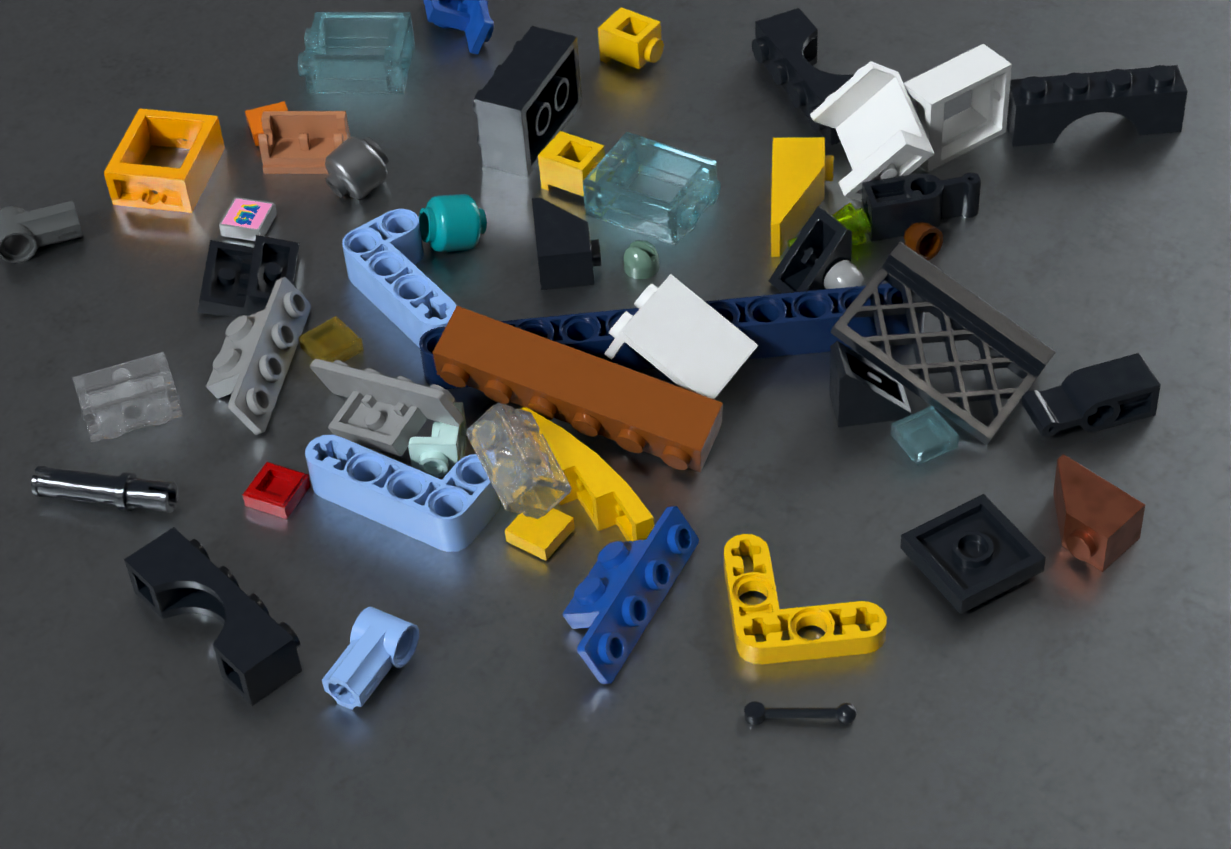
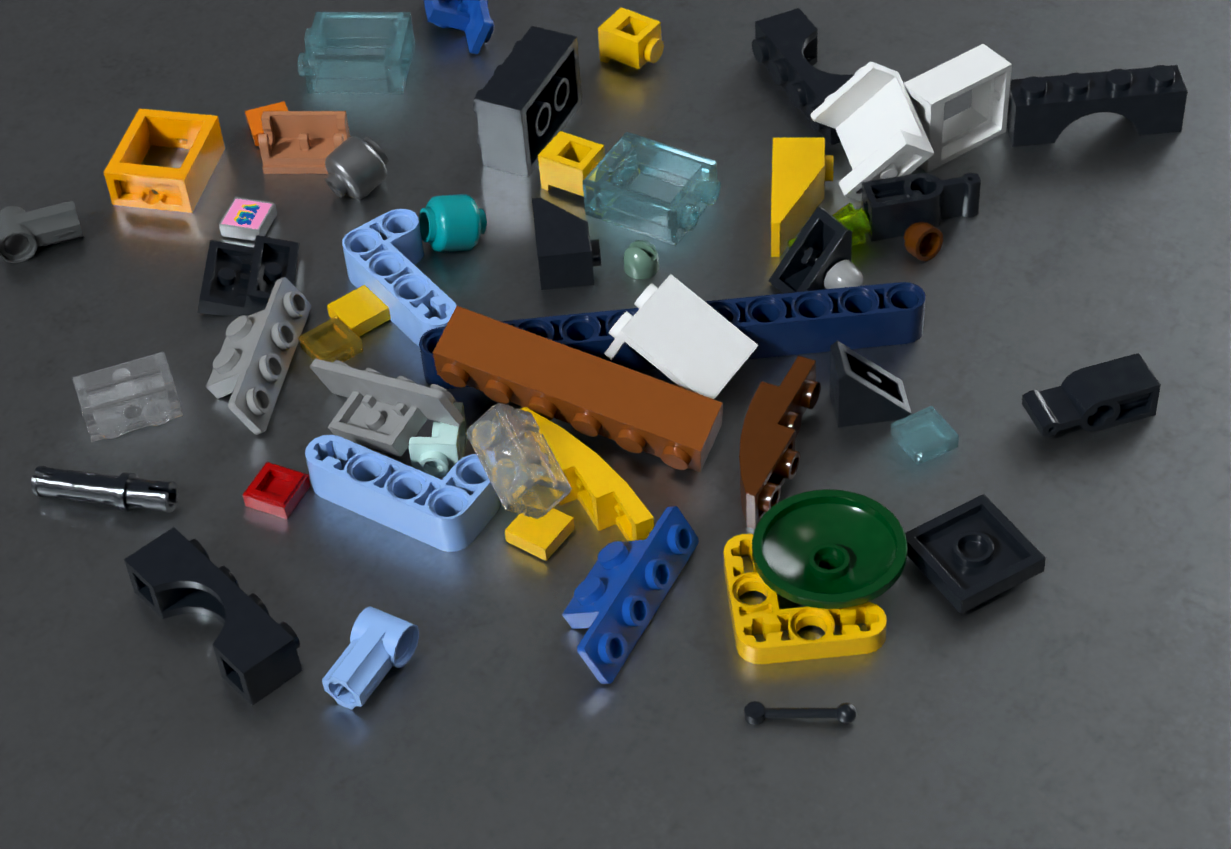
black fence [830,242,1056,445] -> none
copper slope [1053,454,1145,572] -> none
none -> yellow tile [327,285,391,340]
none -> reddish brown slope [739,355,821,530]
none -> dark green dish [752,489,907,609]

